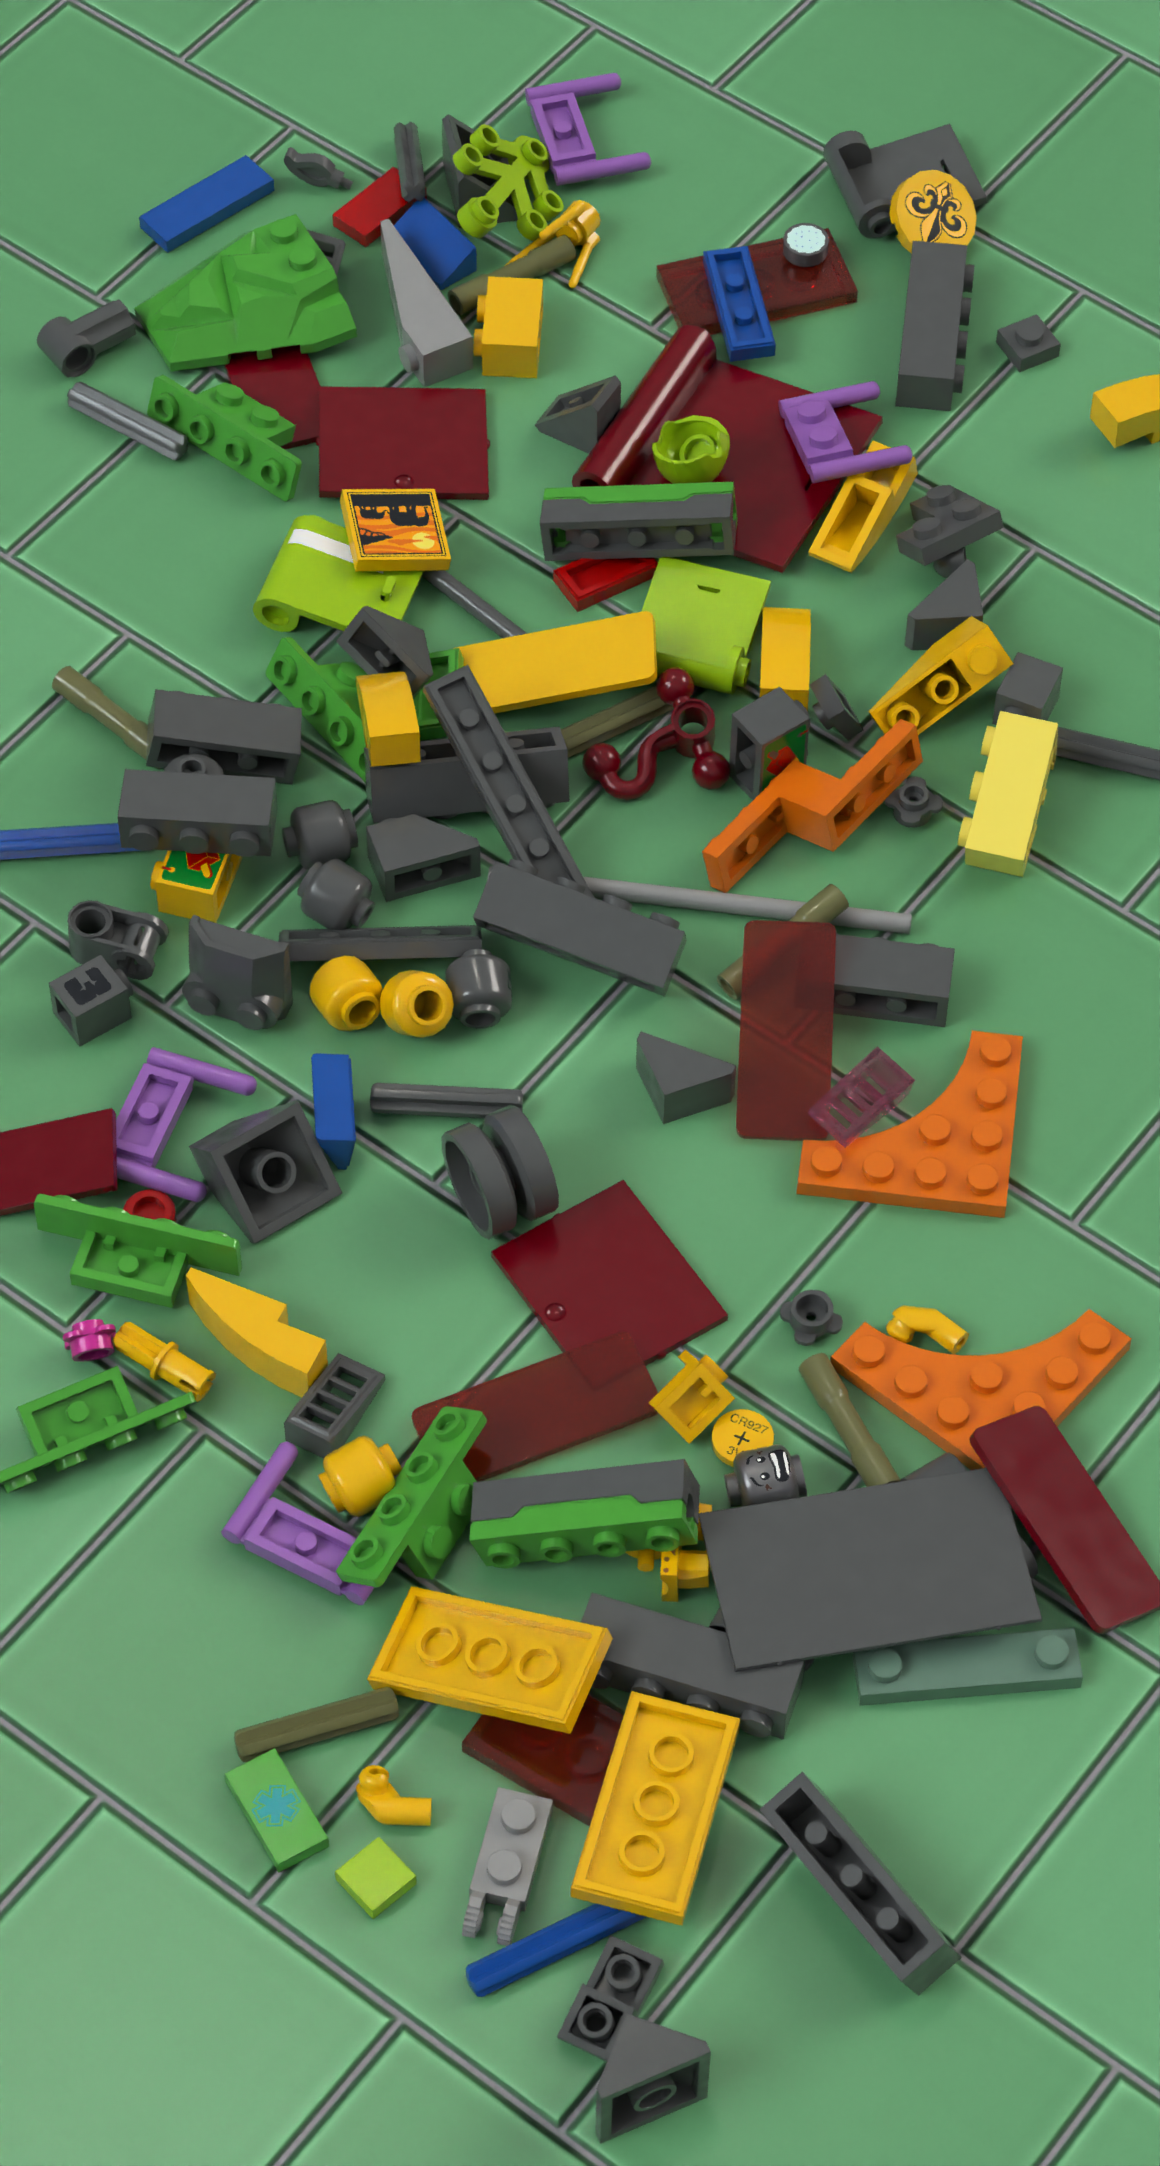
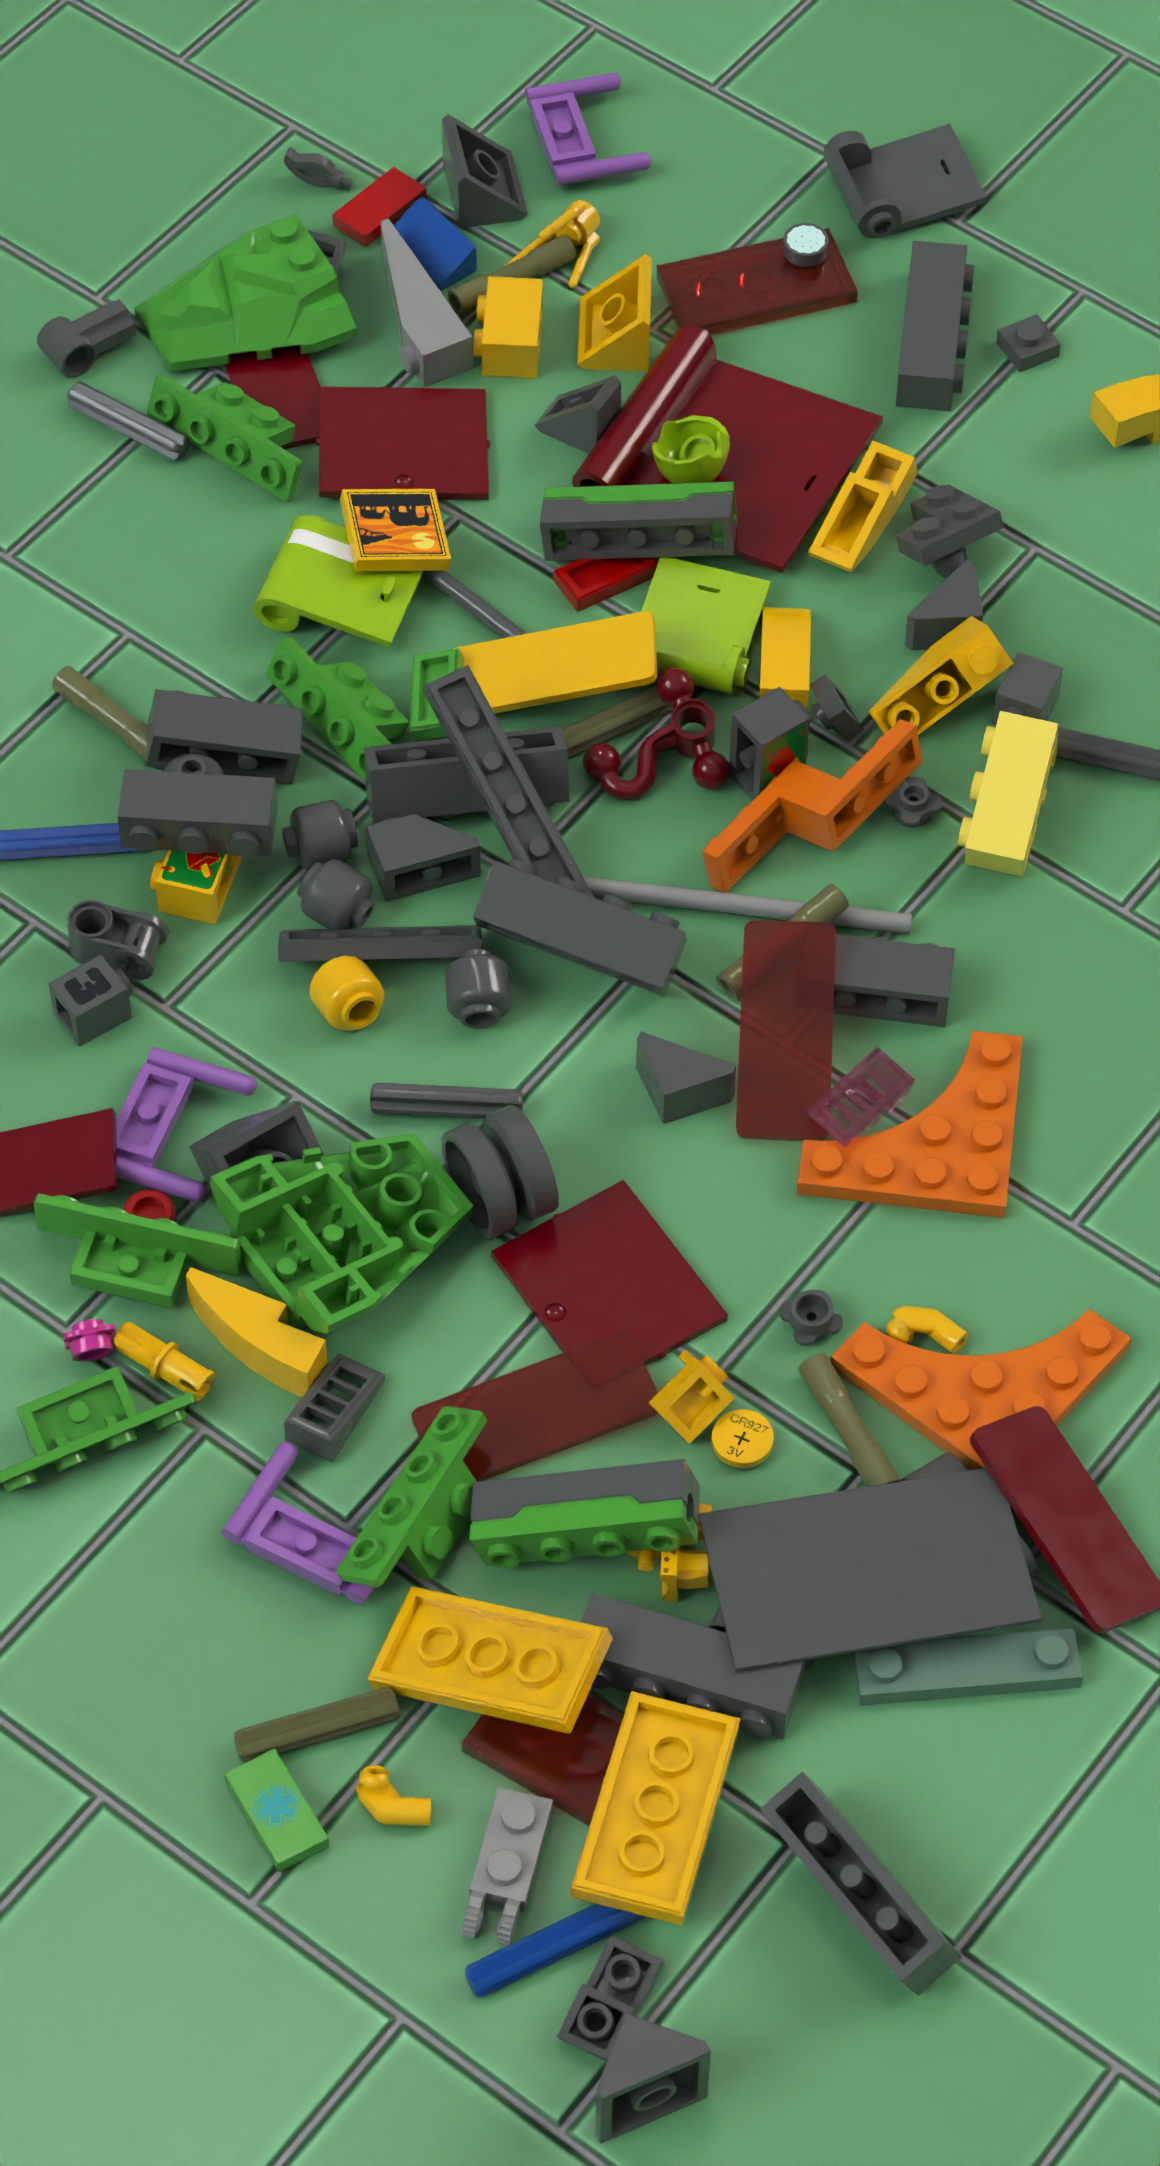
blue tile [139,155,274,253] -> none
dark grey slope [182,915,293,1030] -> none
blue slope [311,1053,356,1170] -> none
yellow head [318,1436,402,1517] -> none
lime tile [335,1836,417,1919] -> none
dark grey slope [336,606,433,699] -> none
yellow slope [355,671,421,767] -> none
yellow head [379,970,454,1038] -> none
dark grey axle [394,121,426,202] -> none
lime plant [453,124,564,241] -> none
blue tile [703,246,776,362] -> none
flat silver head [724,1444,807,1507] -> none
medium lavender plate [778,381,913,483] -> none
tile [889,170,977,253] -> none
none -> bright green wedge [210,1133,474,1334]
none -> yellow slope [577,254,652,371]

